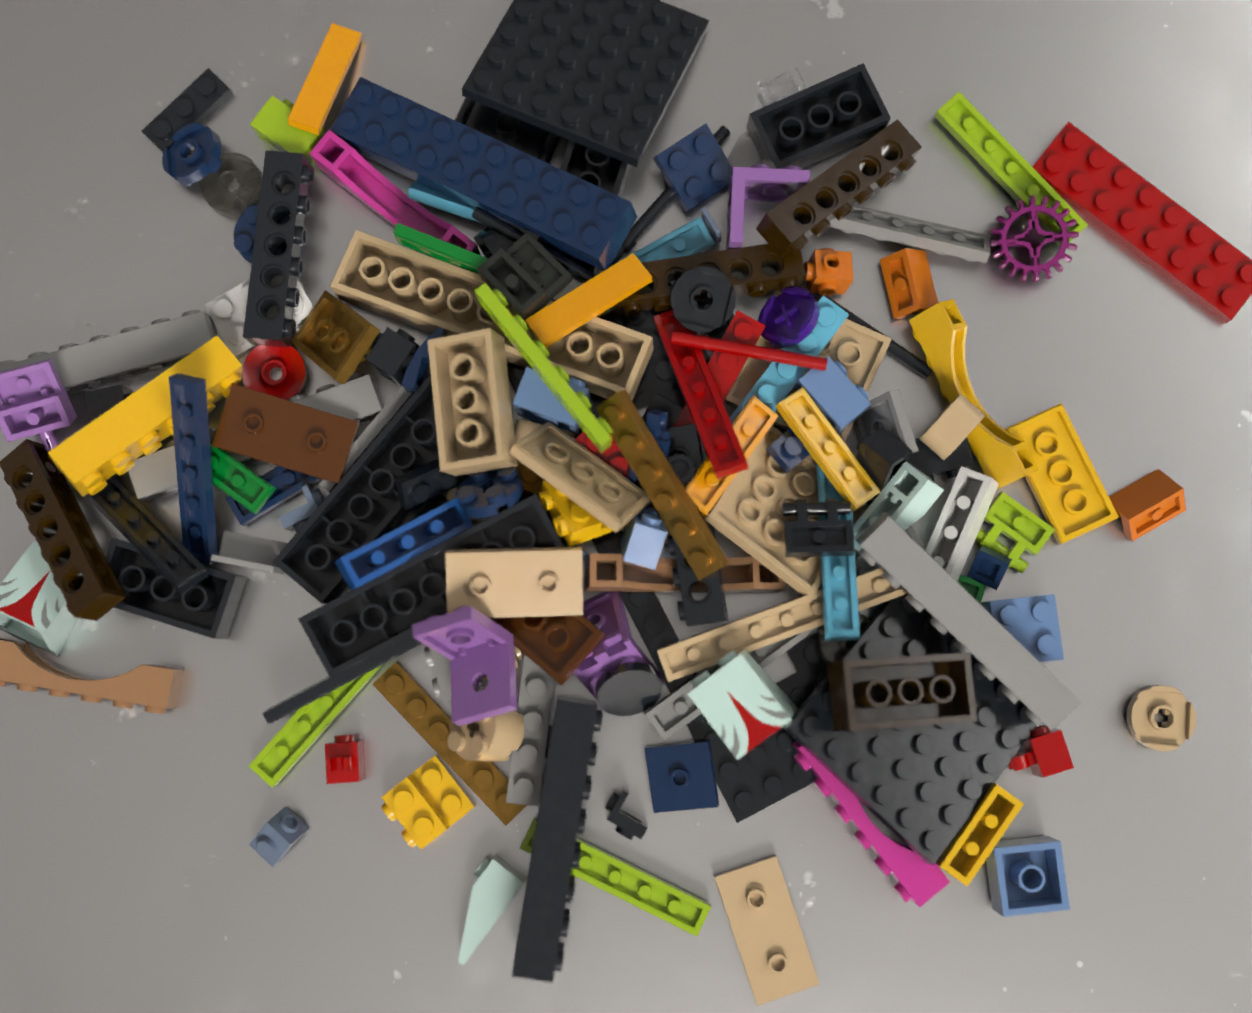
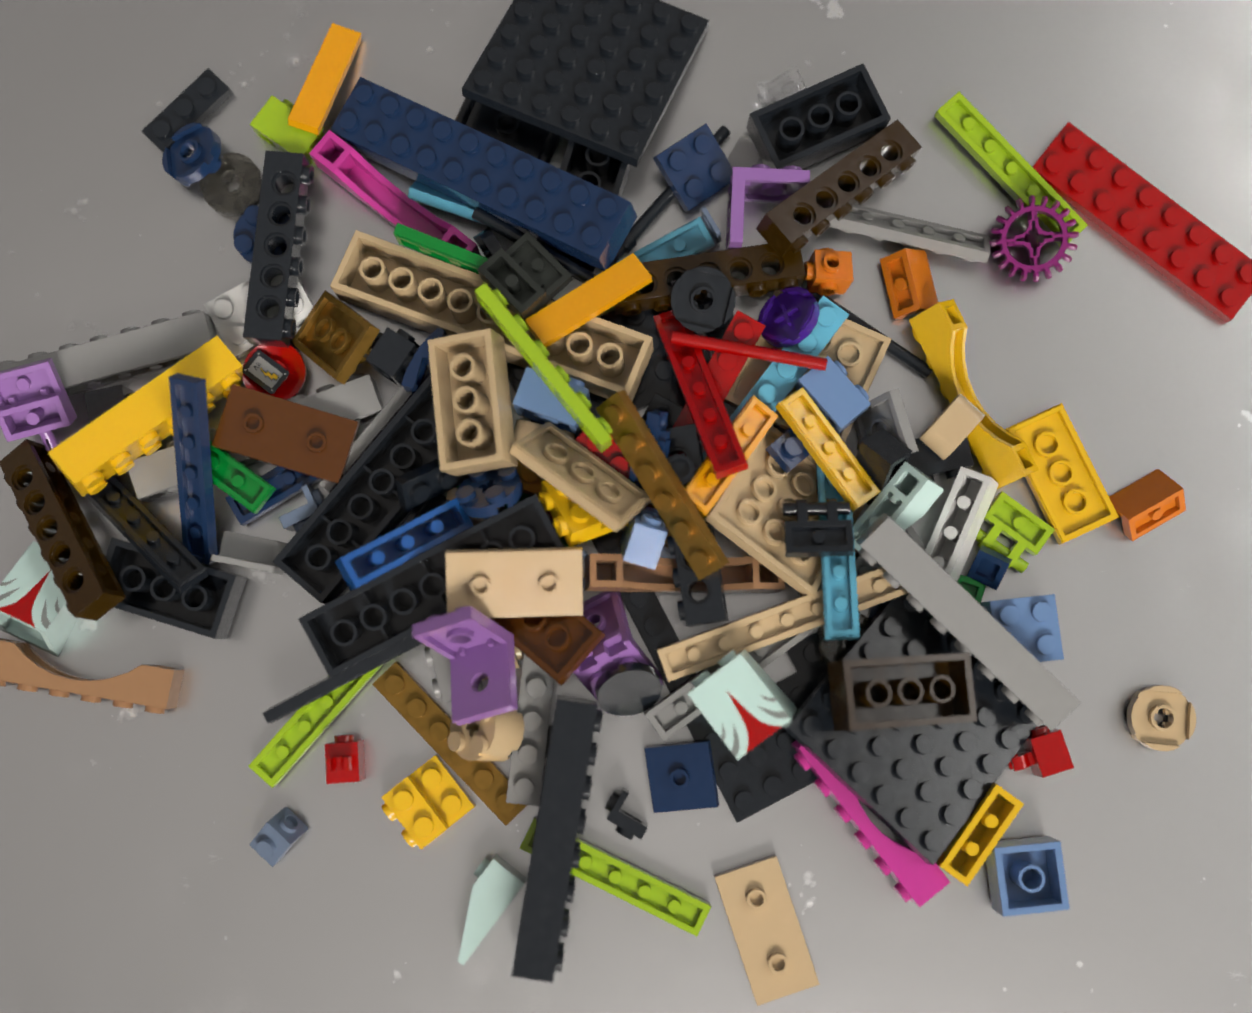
none -> sticker [242,350,289,394]

